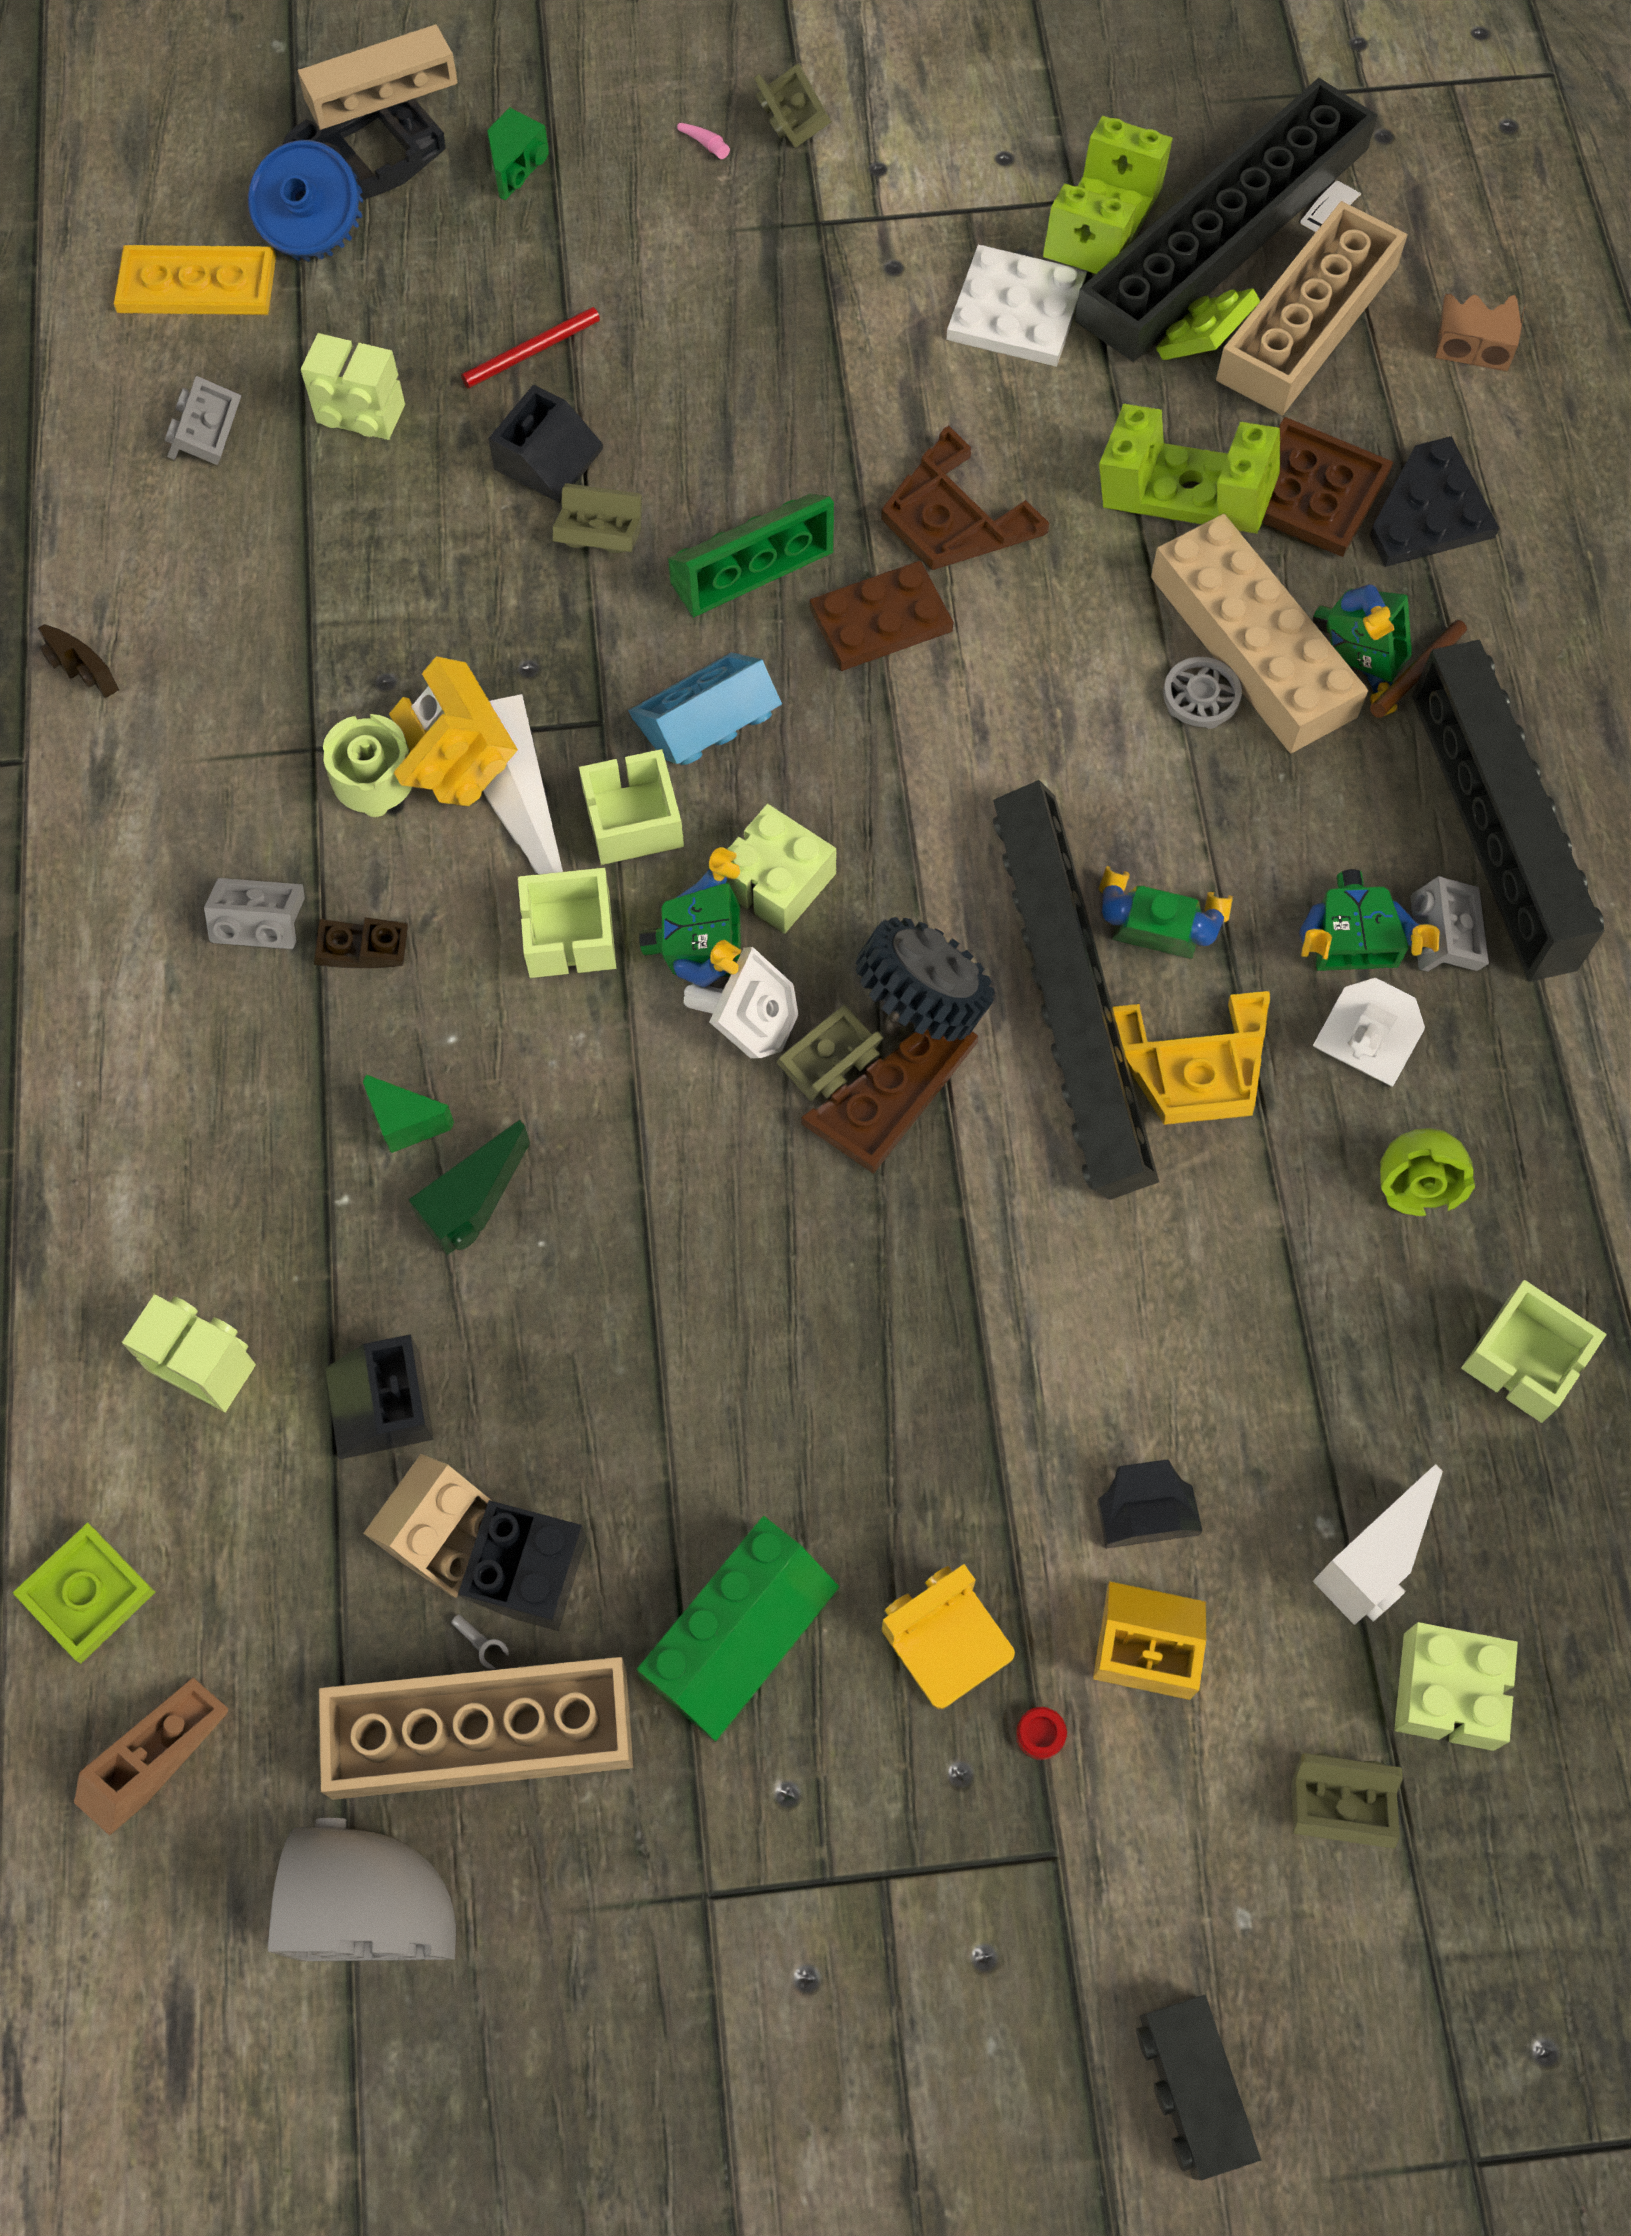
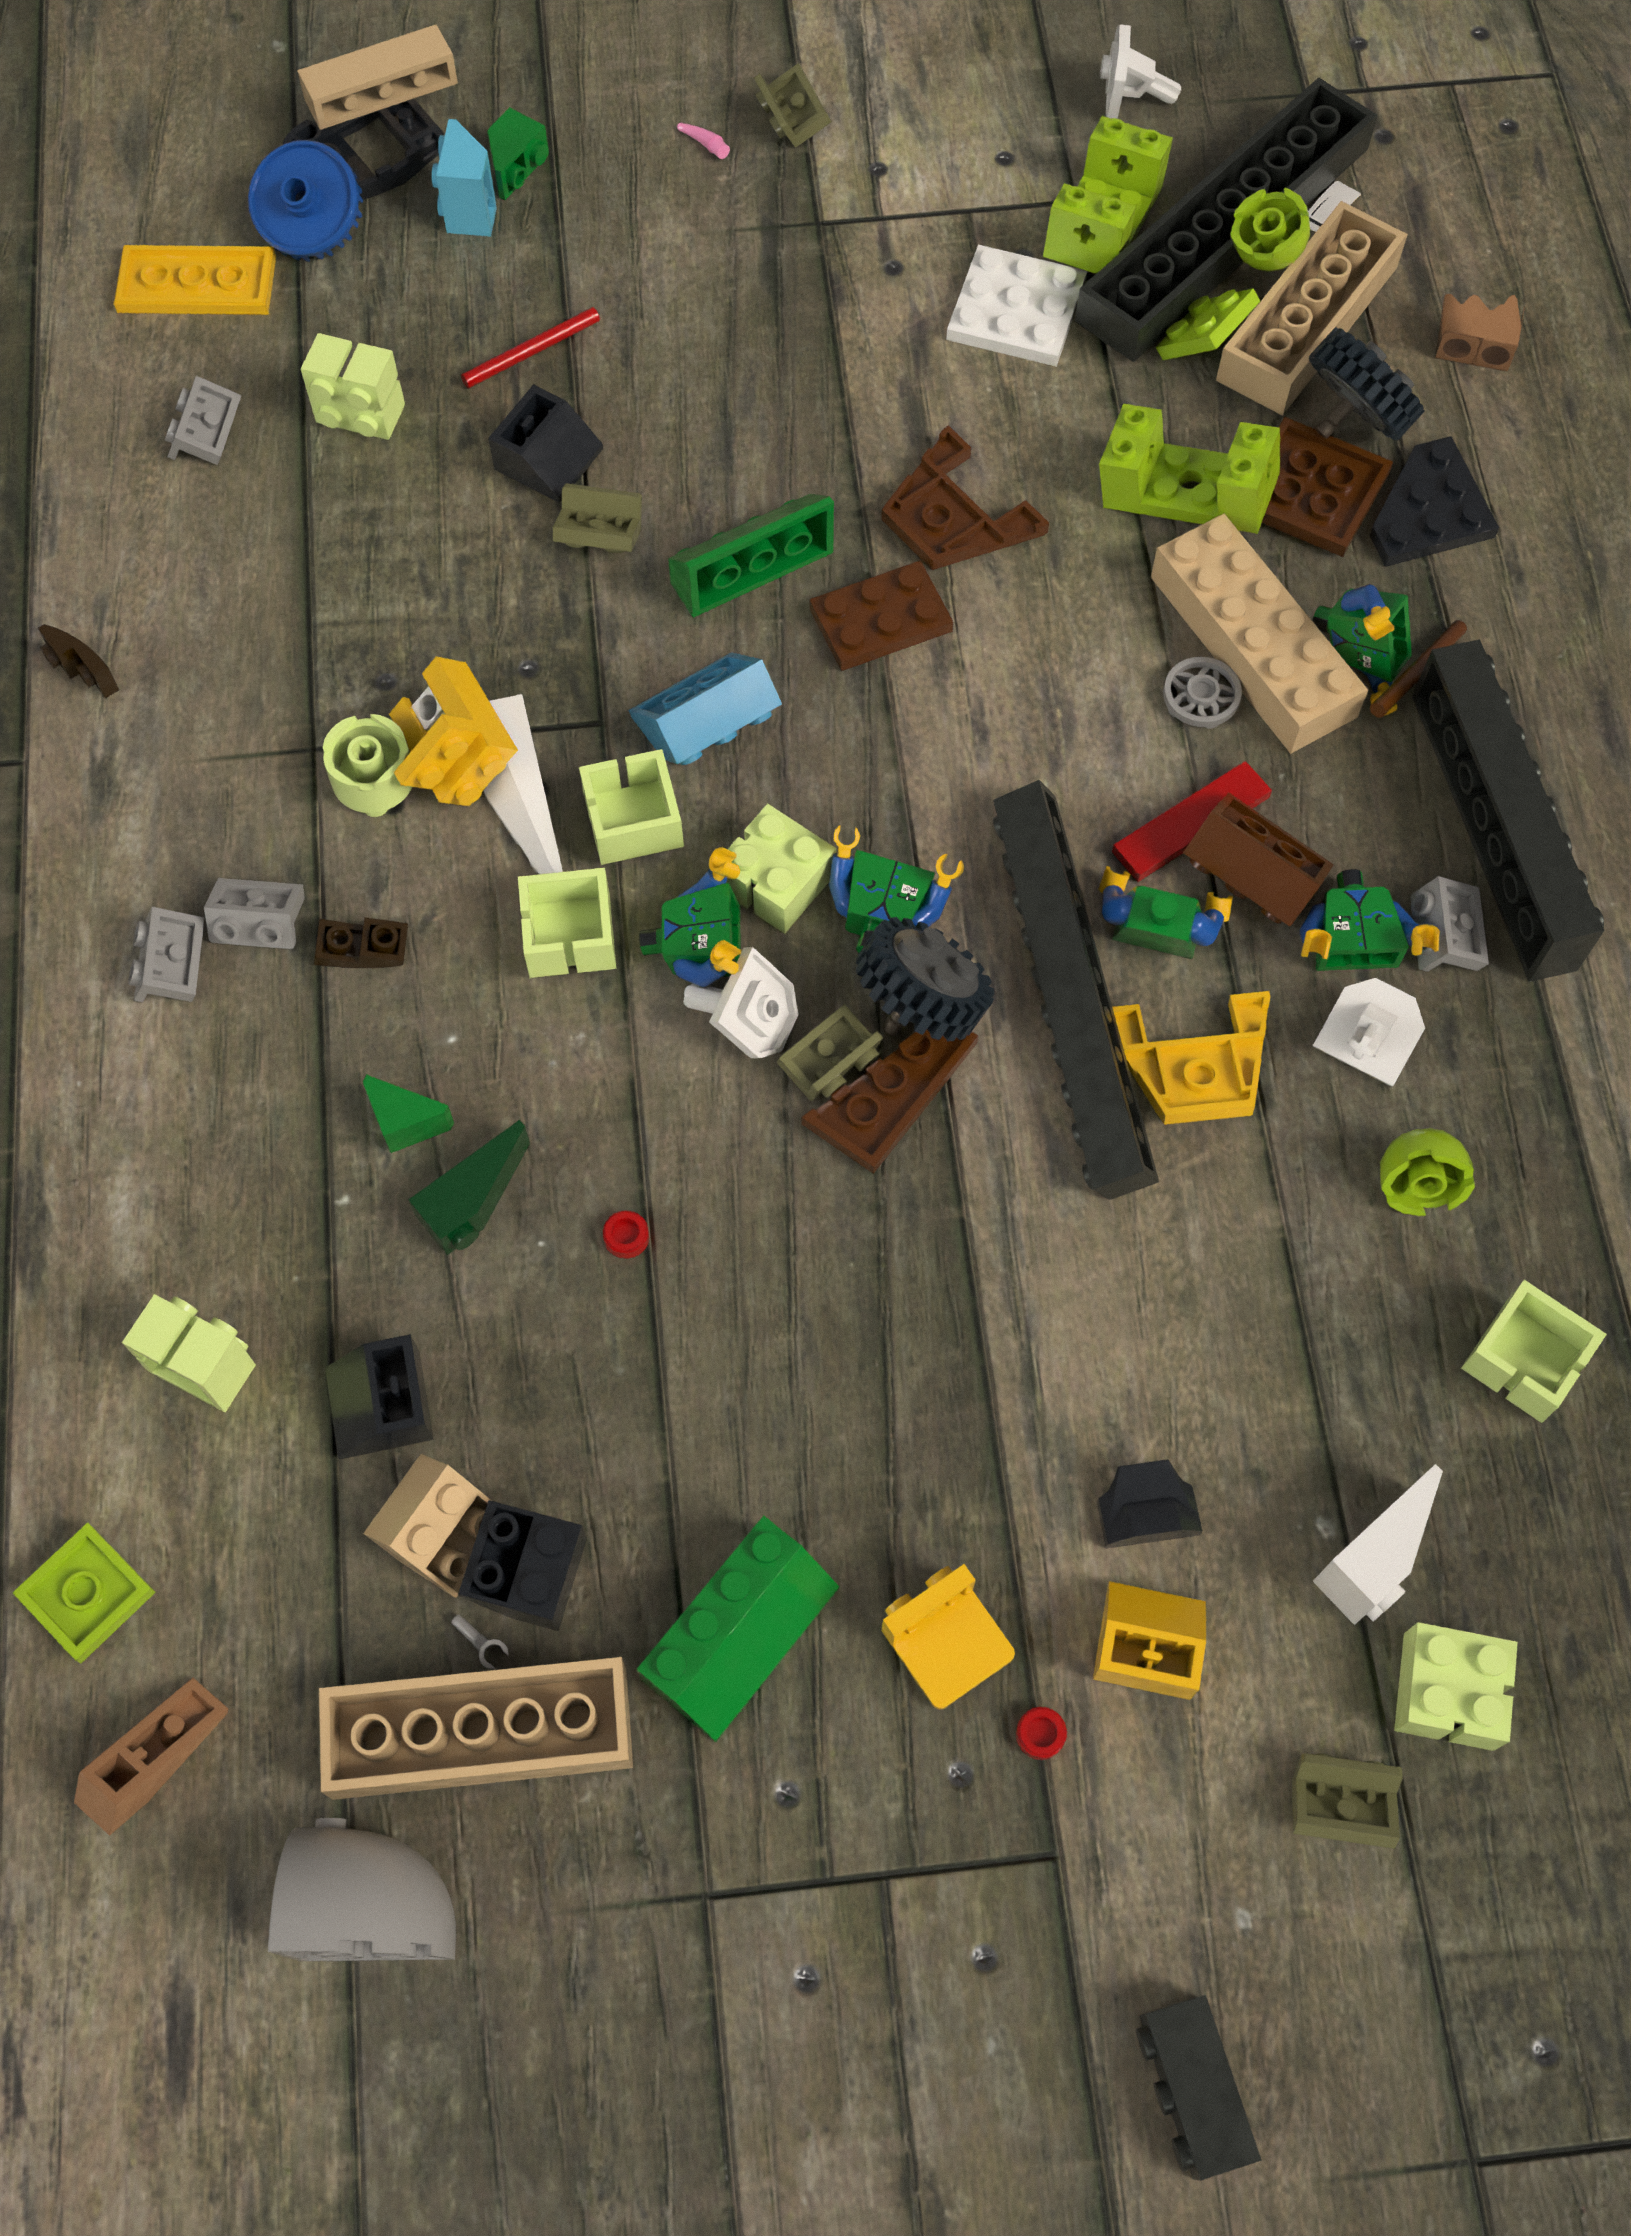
none -> light grey bracket [128,907,204,1002]
none -> medium azure slope [432,119,497,237]
none -> red tile [603,1210,649,1259]
none -> torso [829,825,964,953]
none -> white piece [1100,25,1181,119]
none -> red tile [1112,761,1272,882]
none -> reddish brown slope [1183,793,1334,927]
none -> lime cylinder [1231,188,1310,272]
none -> black wheel [1308,327,1424,441]

